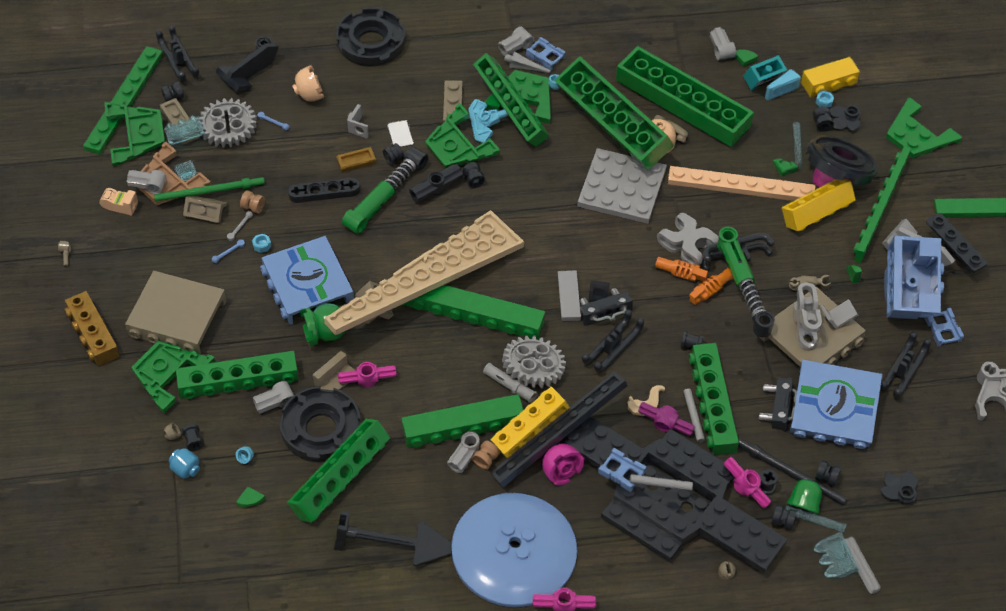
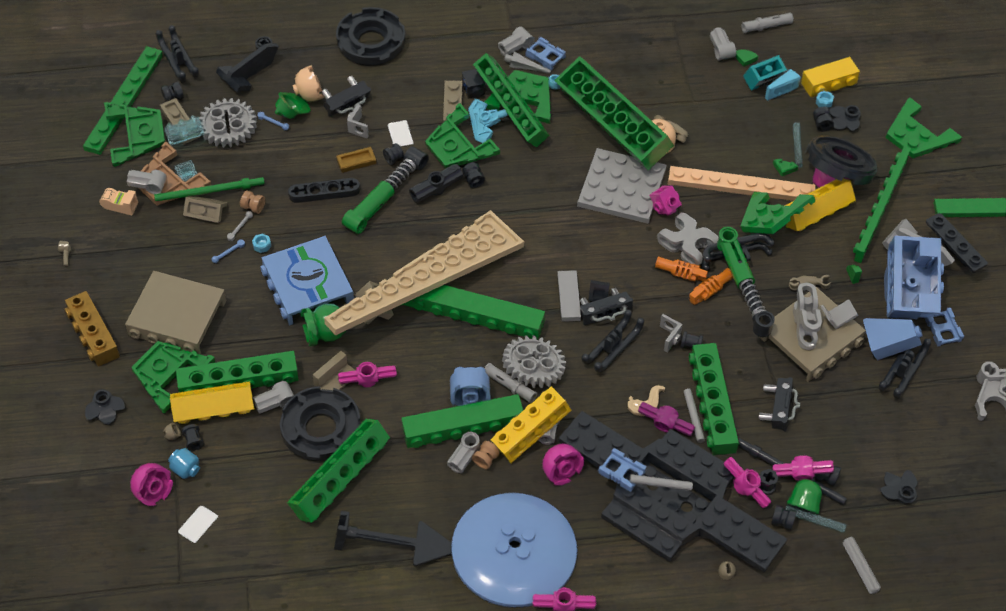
medium azure hinge [236,446,254,464] -> none
green tile [236,487,265,508] -> none
black plate [490,371,628,487] -> none
green brick [616,46,754,147] -> none
medium blue panel [790,360,882,449] -> none
clear light blue plate [814,532,859,579] -> none
none -> black plate [85,389,125,425]
none -> dark pink cylinder [130,463,173,506]
none -> yellow brick [170,382,254,424]
none -> white sticker [178,506,218,543]
none -> green piece [275,92,310,119]
none -> black piece [322,76,371,116]
none -> medium blue brick [450,367,490,406]
none -> black brick [462,69,485,99]
none -> dark pink brick [649,185,682,215]
none -> light grey bracket [660,314,683,353]
none -> green wing [740,192,816,234]
none -> light grey pin [741,13,793,33]
none -> dark pink axle [773,456,834,481]
none -> medium blue slope [863,318,923,360]

